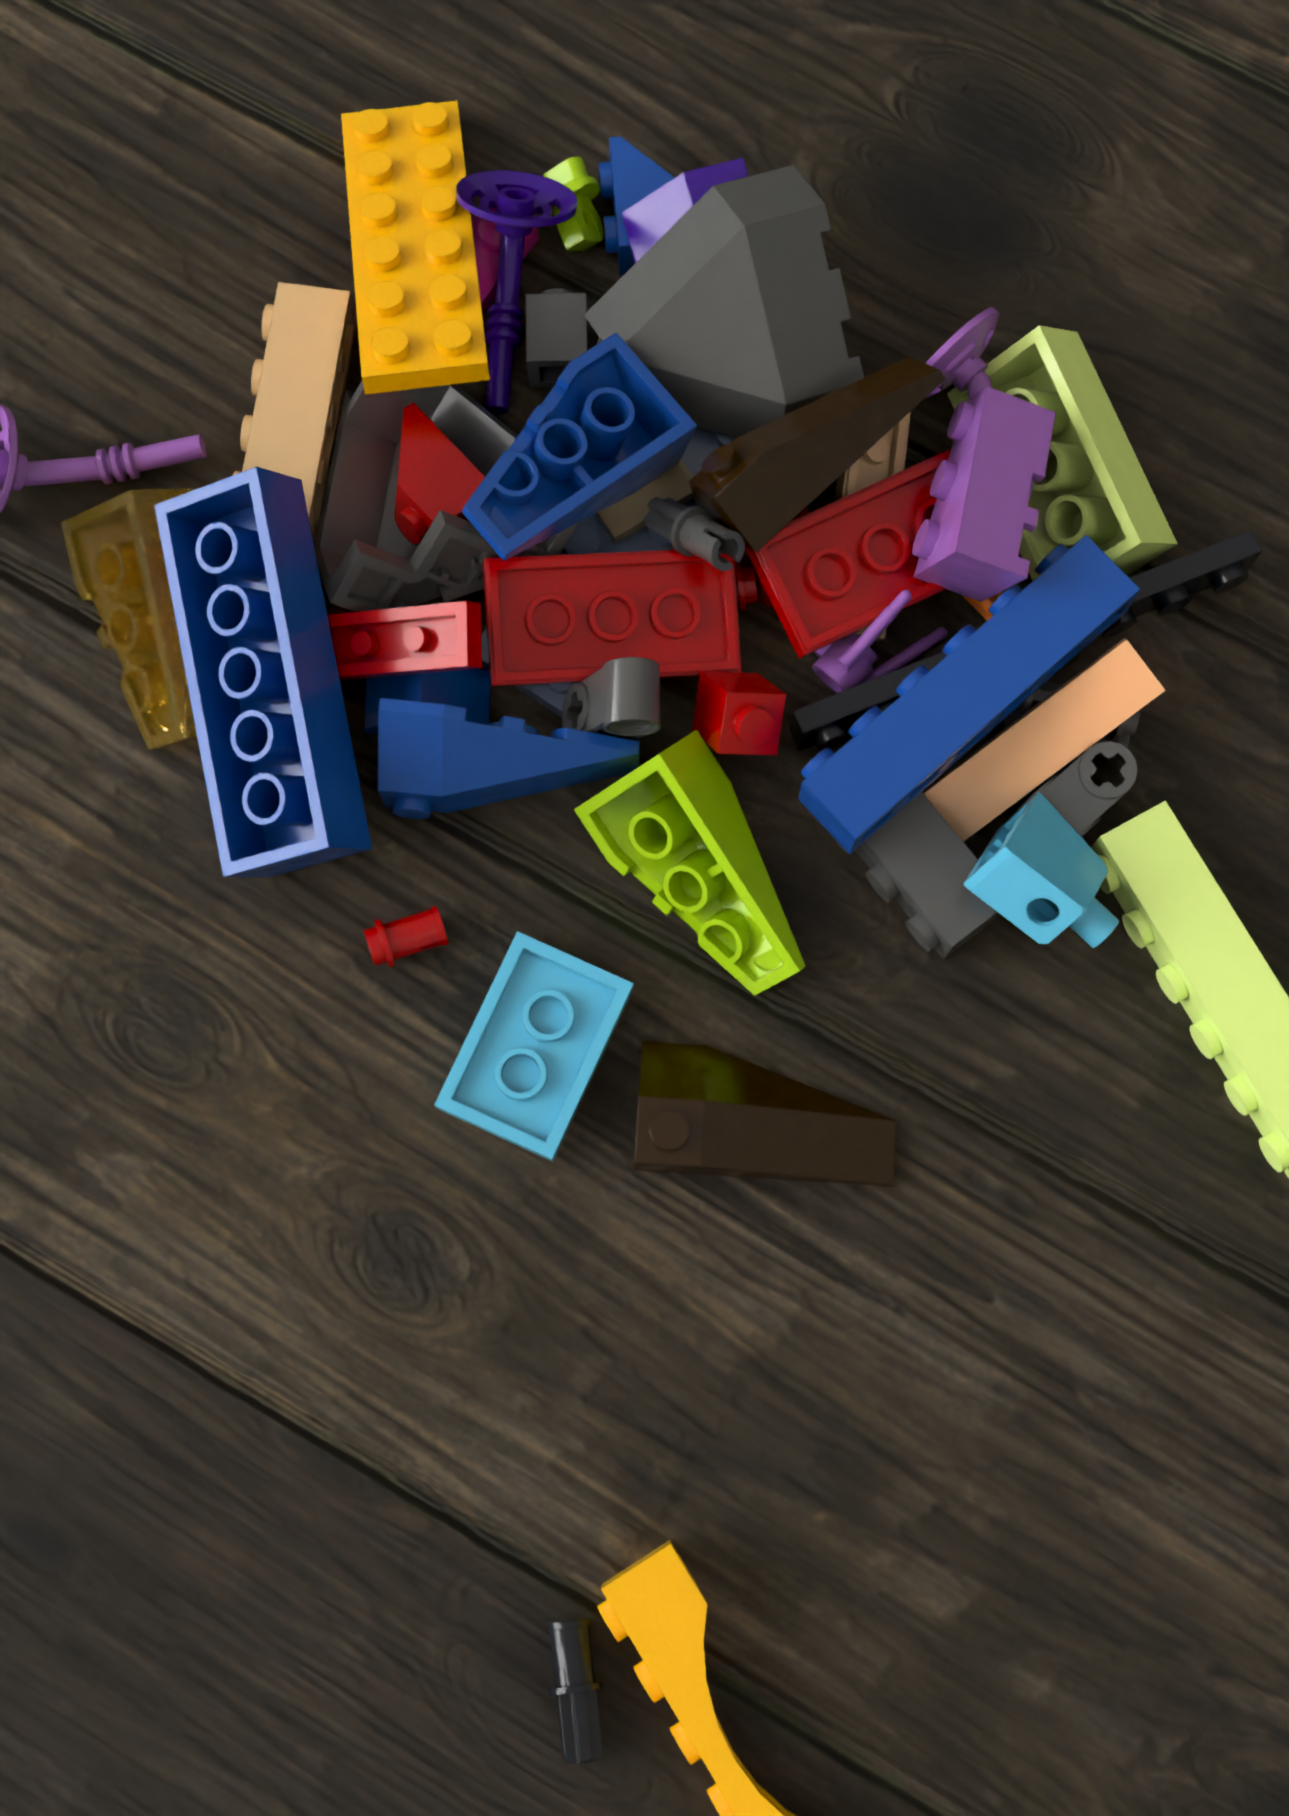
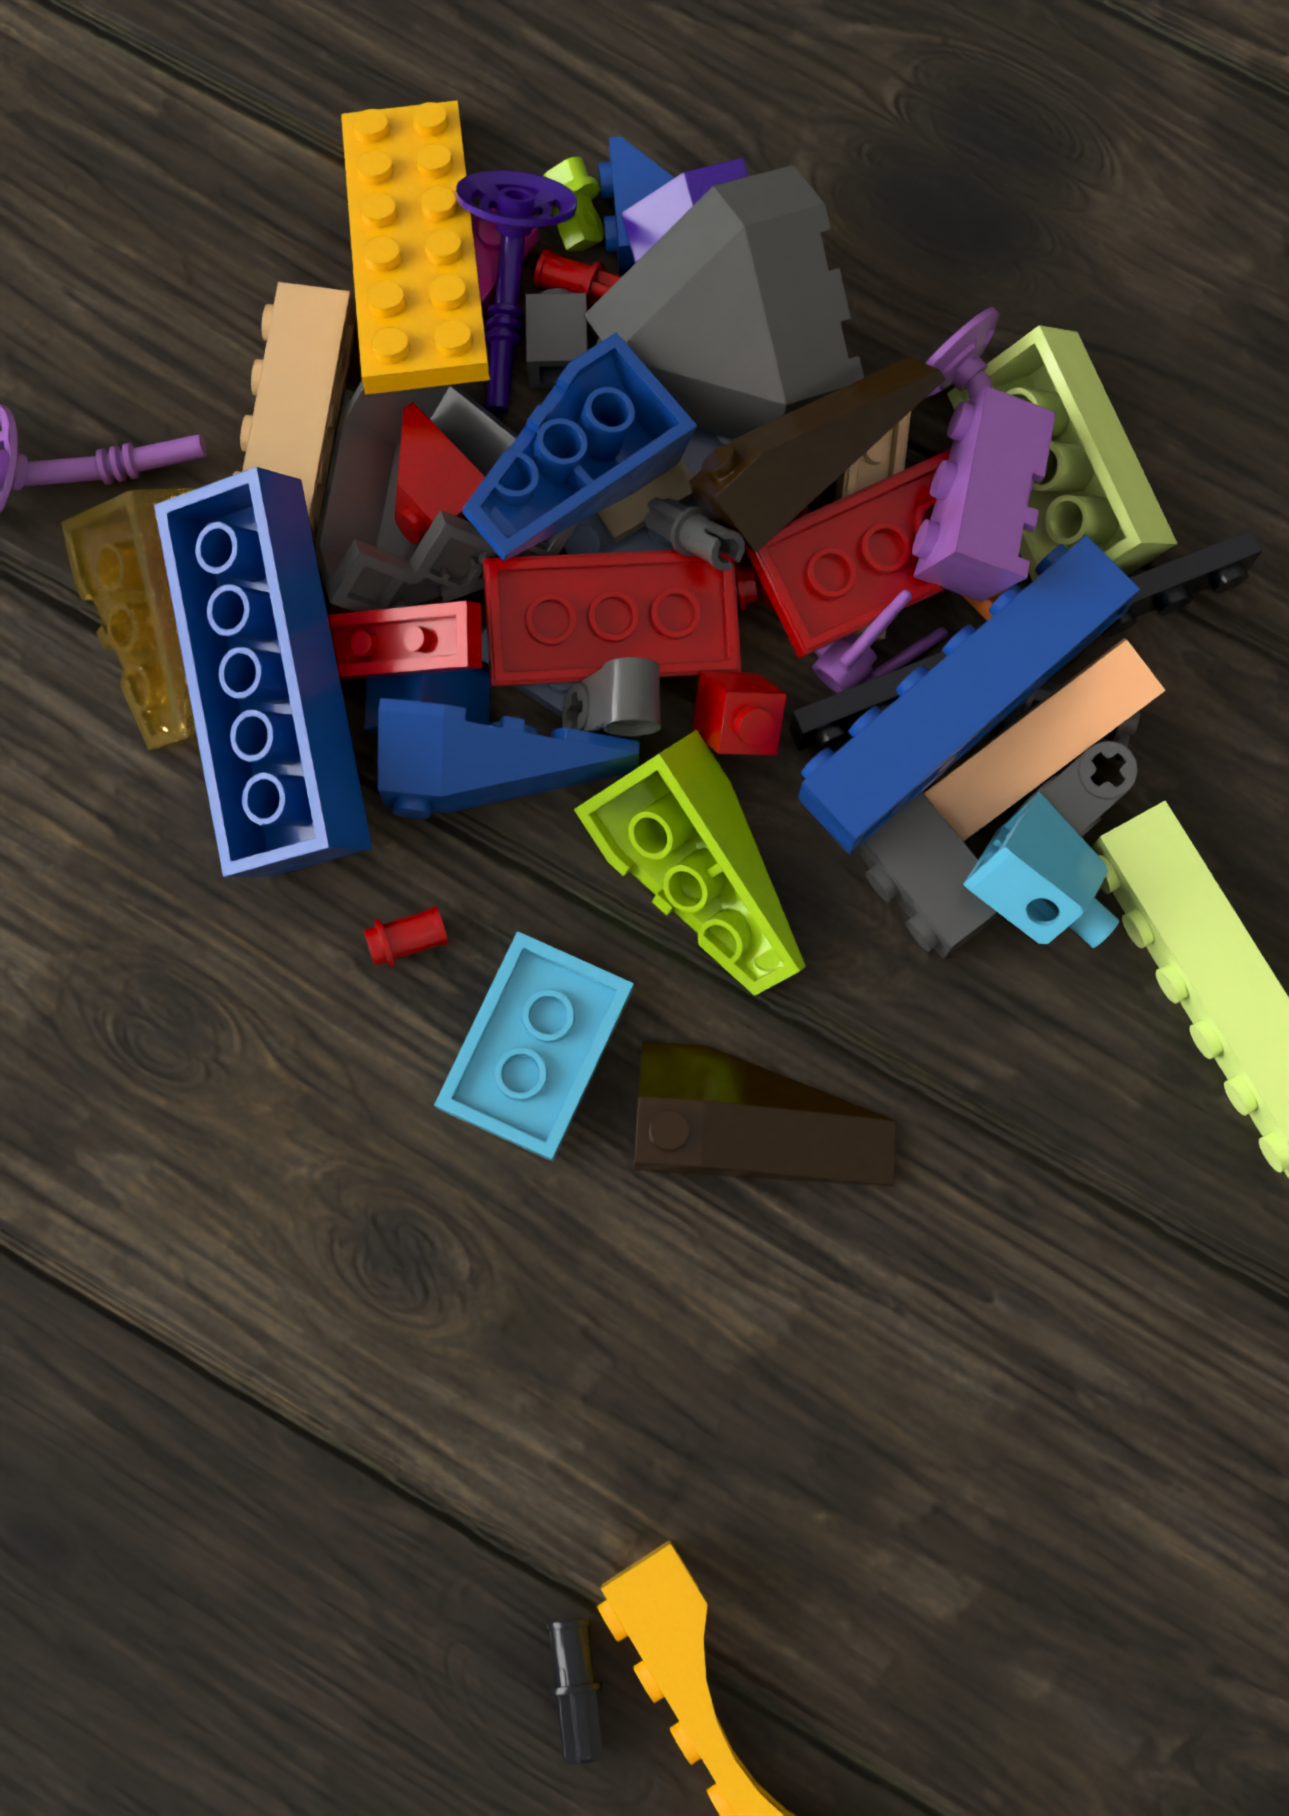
none -> red axle [533,249,622,310]

